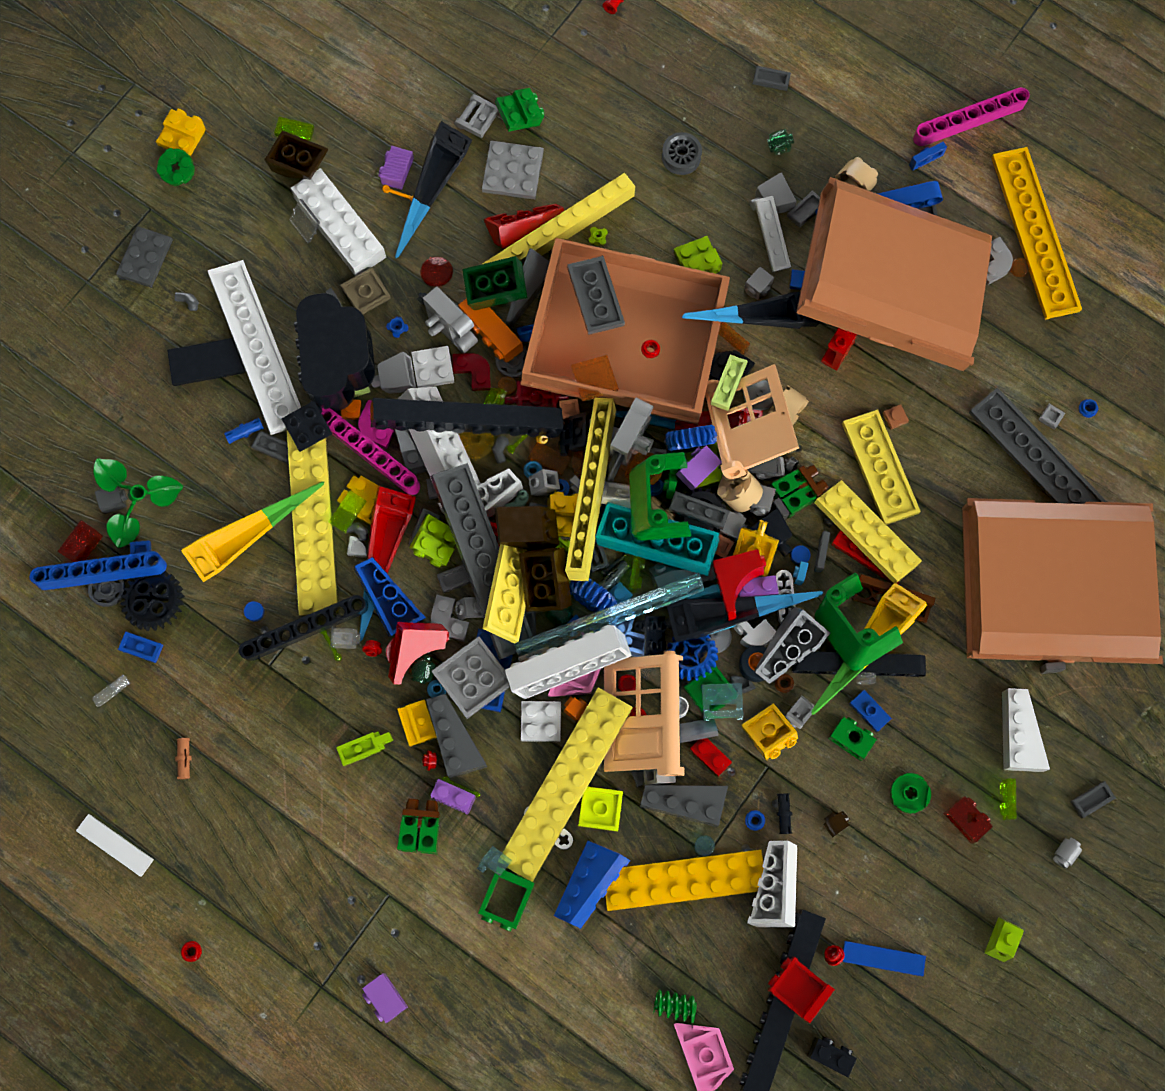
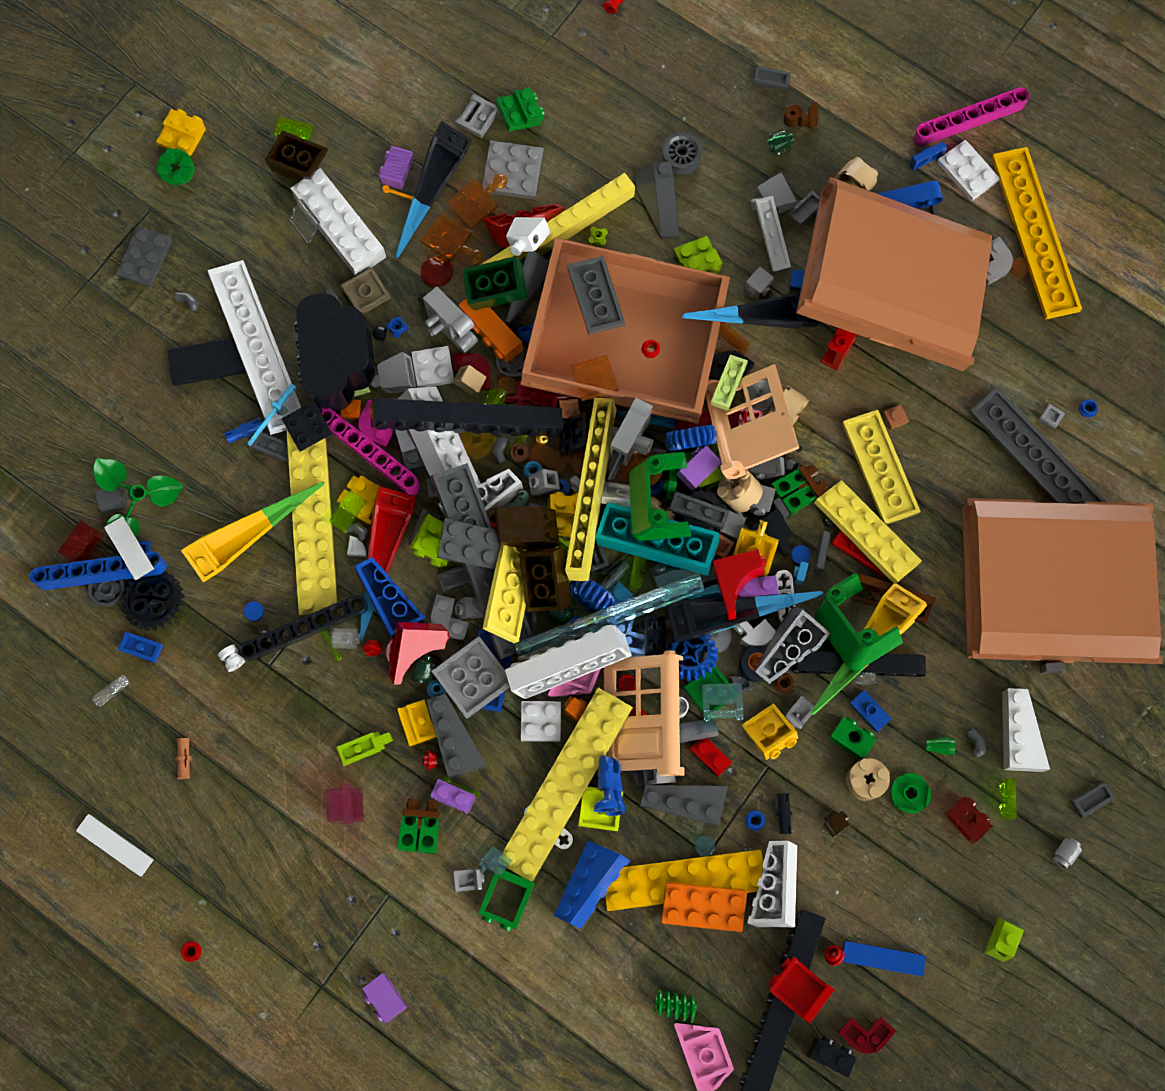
none -> white sticker [104,517,154,580]
none -> white wheel [218,645,245,672]
none -> medium azure sword [248,384,296,446]
none -> clear pink plate [326,783,364,826]
none -> black hinge [372,326,387,341]
none -> clear orange plate [420,213,483,264]
none -> dark grey plate [437,519,499,570]
none -> clear orange plate [447,173,508,229]
none -> tan panel [452,365,486,394]
none -> light grey bracket [452,868,484,892]
none -> white torso [506,218,551,256]
none -> reddish brown plate [510,443,529,462]
none -> blue piece [593,755,625,816]
none -> dark grey wedge [634,161,679,239]
none -> orange plate [661,881,747,932]
none -> reddish brown leg [784,102,819,129]
none -> dark red plate [837,1016,896,1054]
none -> tan brick [846,758,890,801]
none -> green cone [926,736,955,756]
none -> white plate [937,140,1000,202]
none -> dark grey arm [966,728,986,758]

